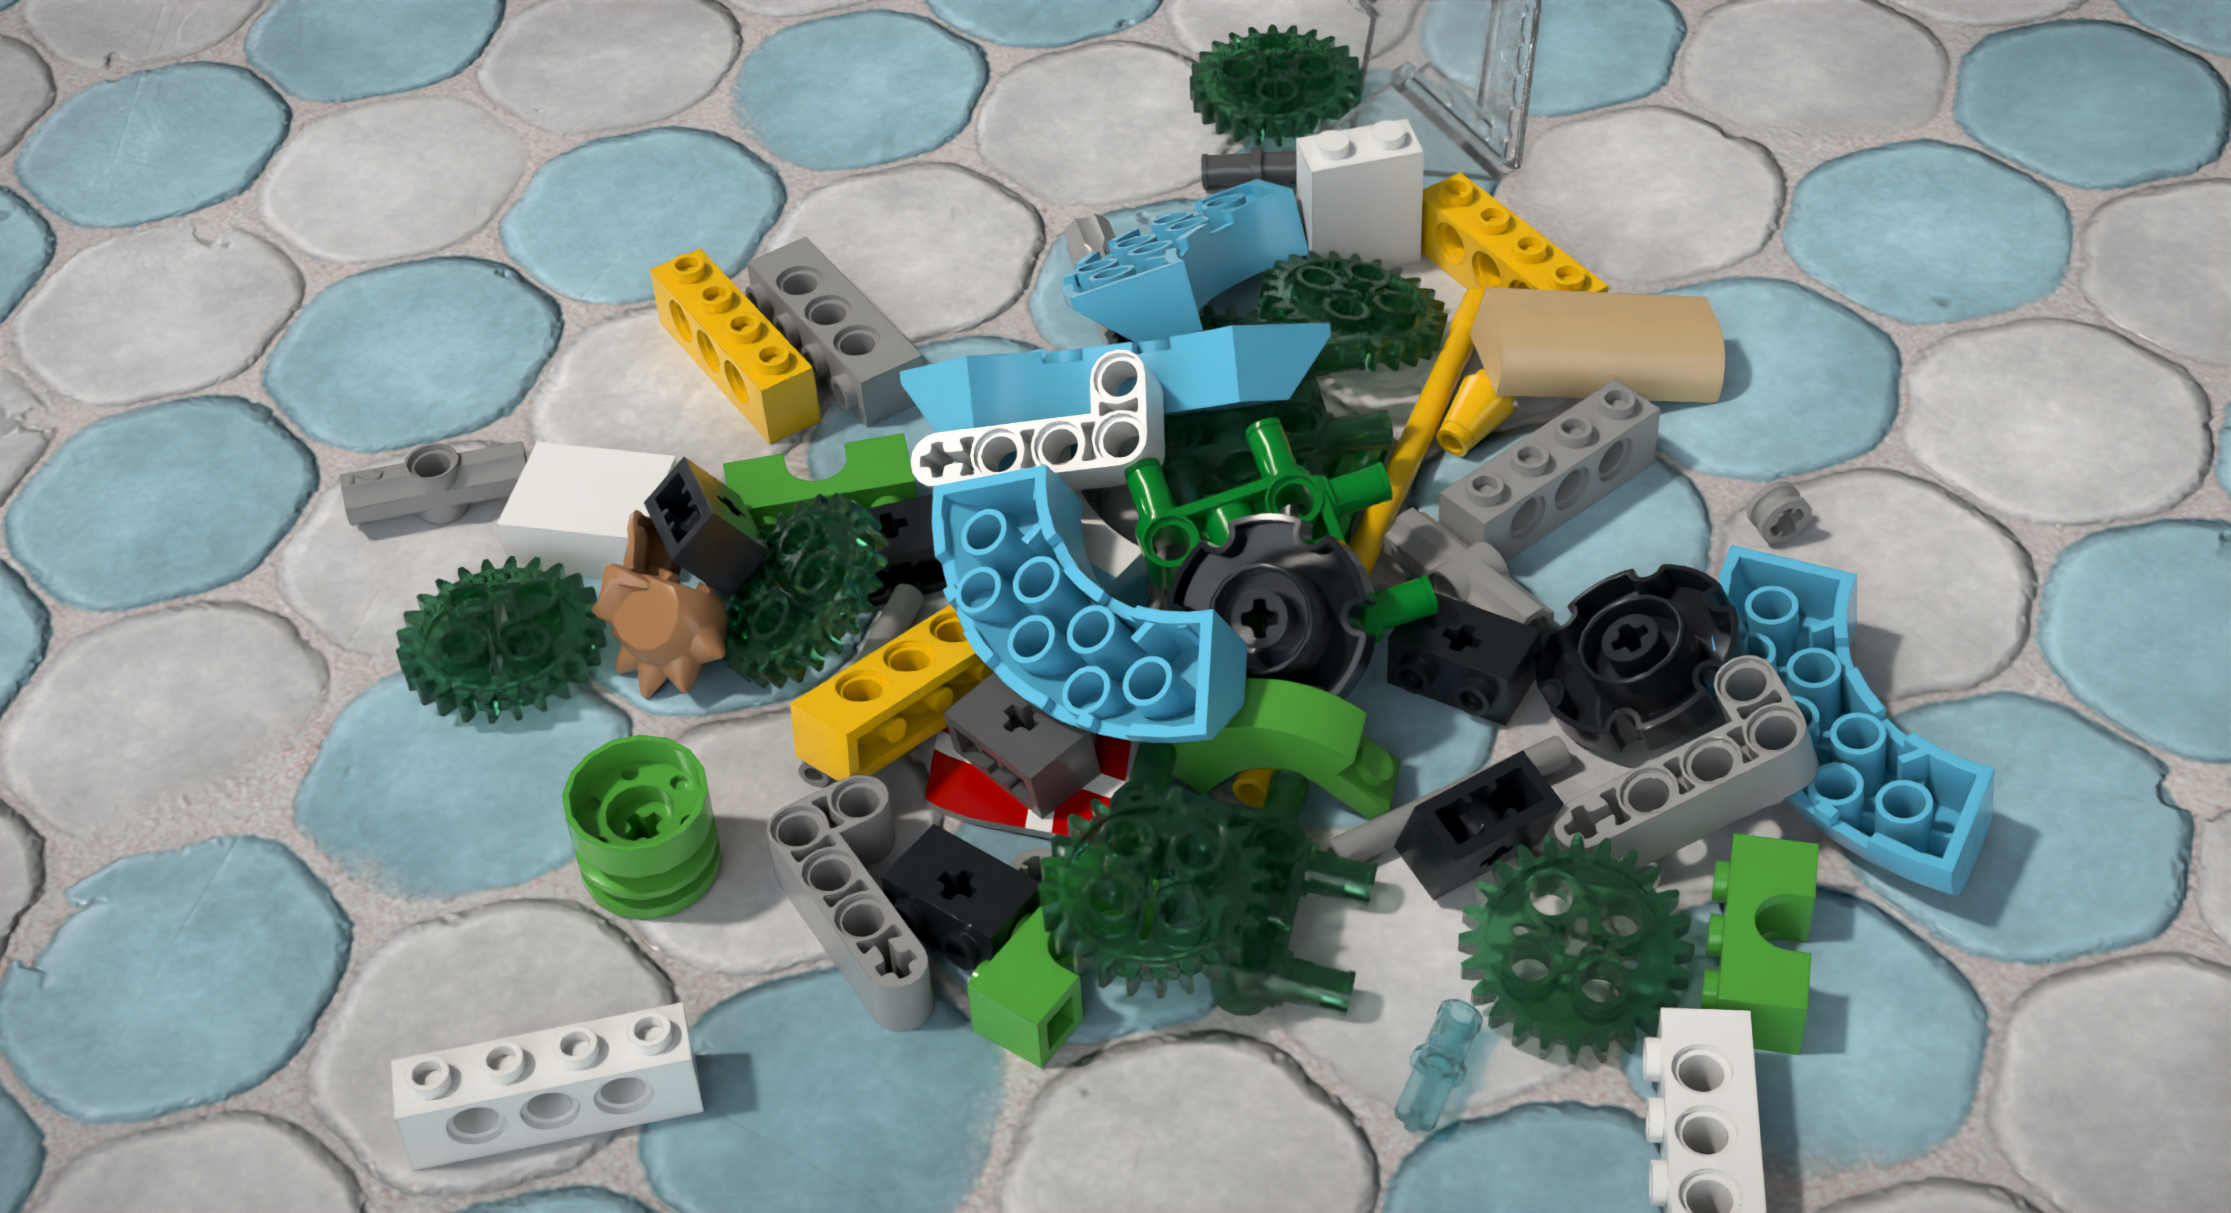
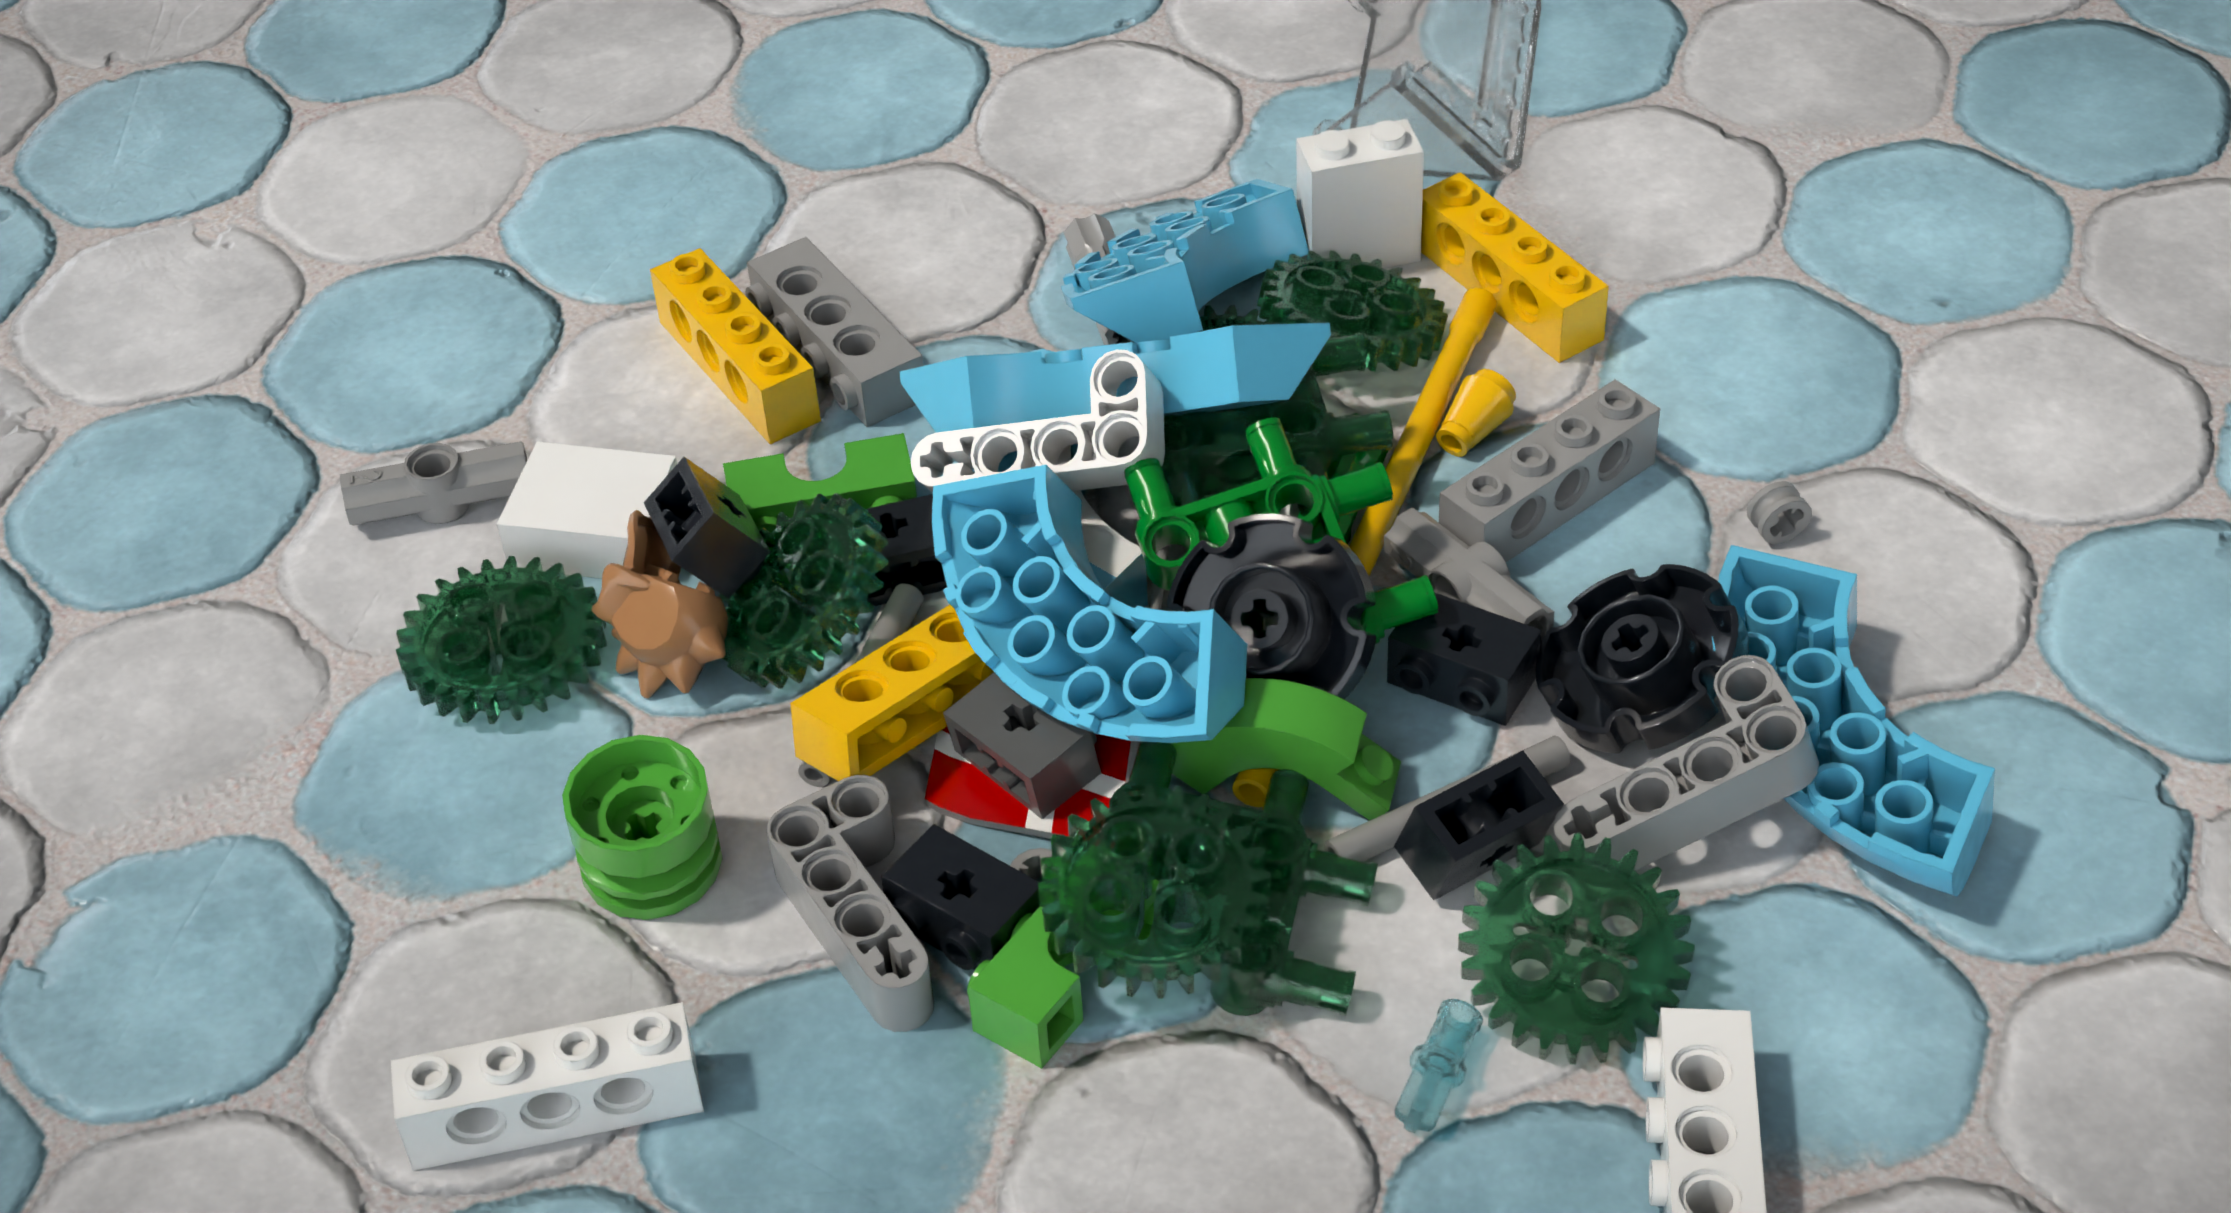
clear green gear [1189,24,1363,147] -> none
dark grey pin [1201,147,1297,190] -> none
tan brick [1470,287,1725,403] -> none
bright green arch [1700,833,1819,1055] -> none

